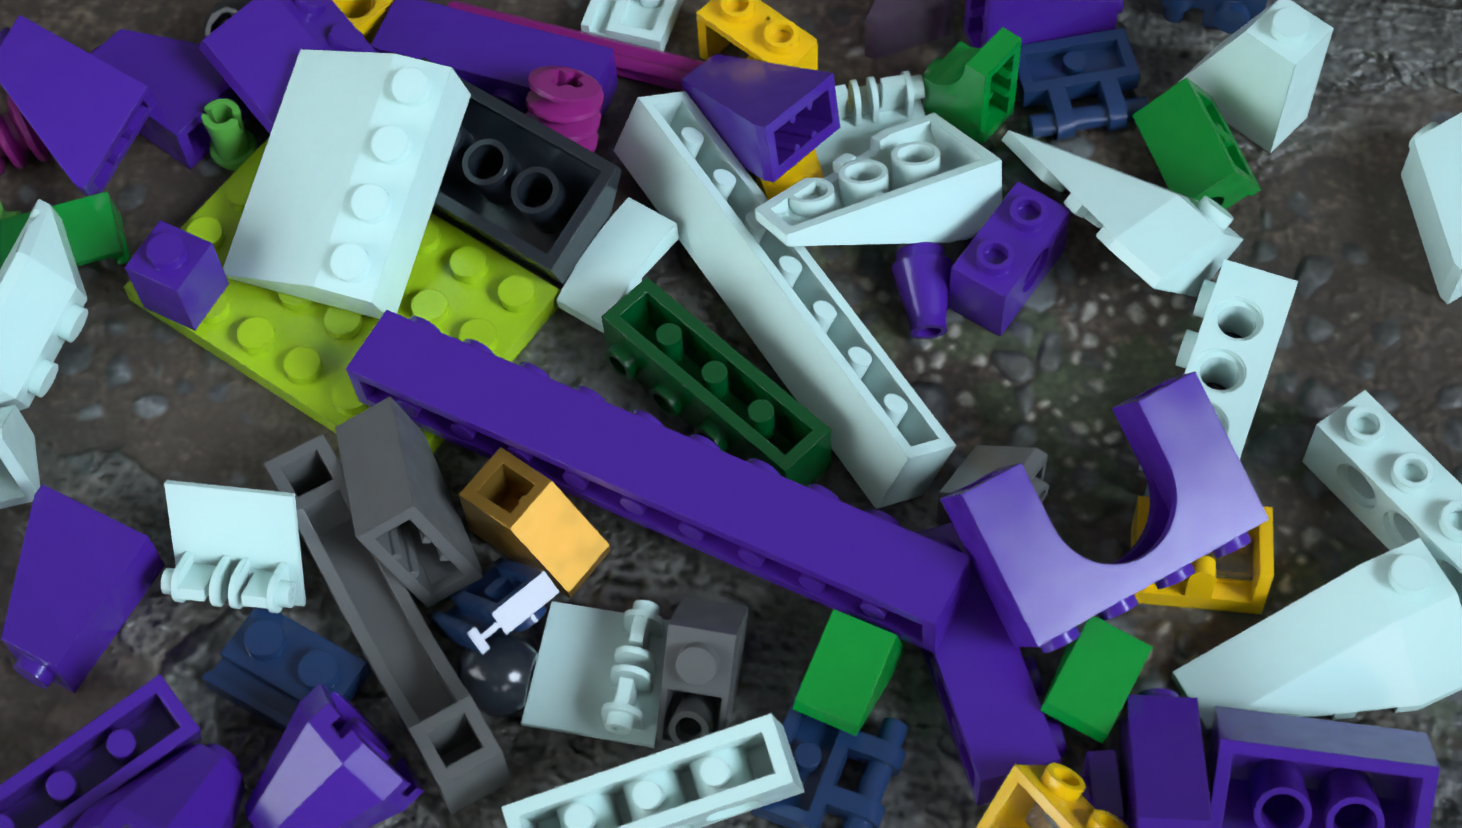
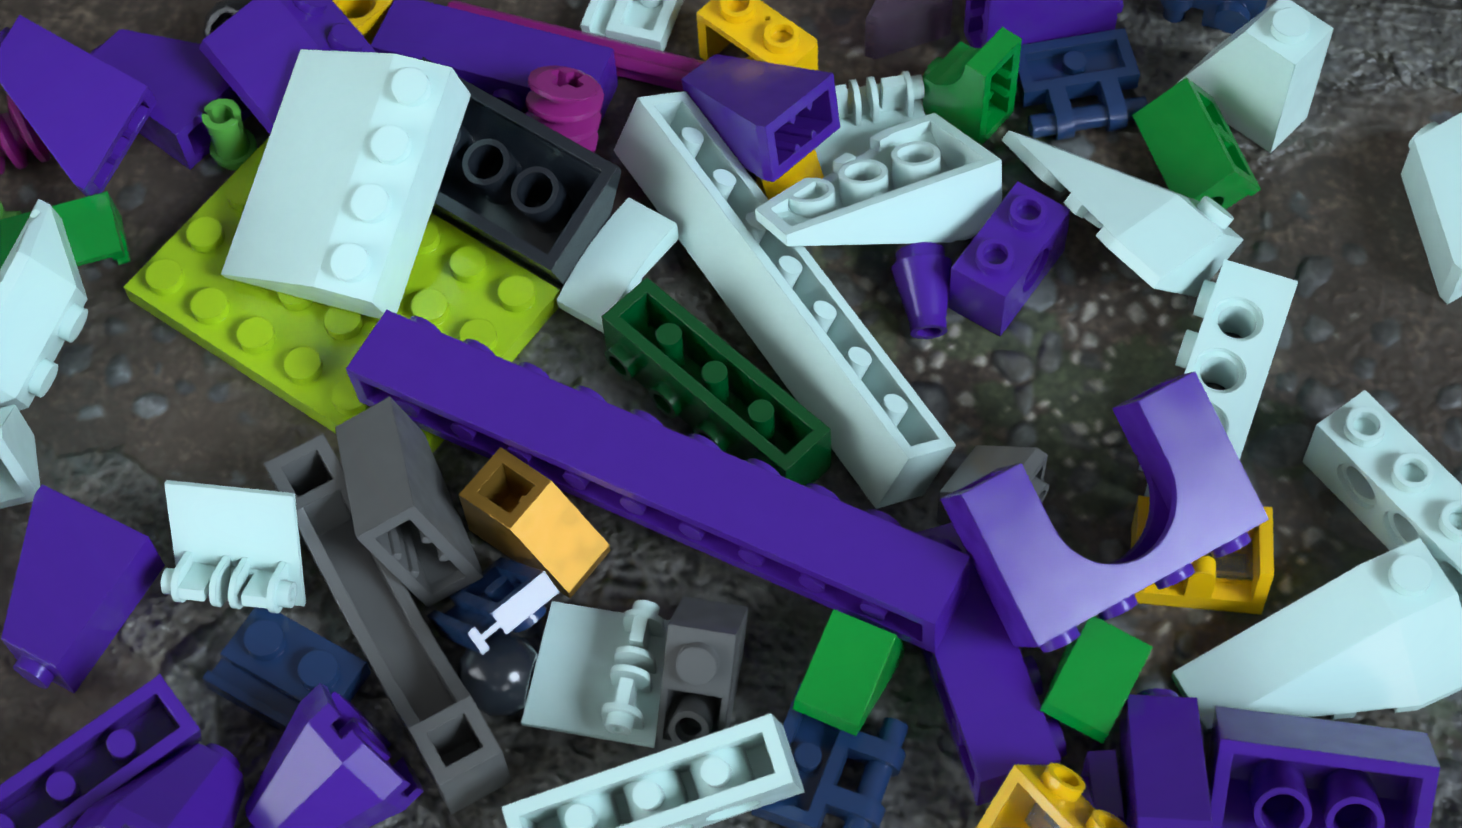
dark purple brick [124,220,229,331] -> none

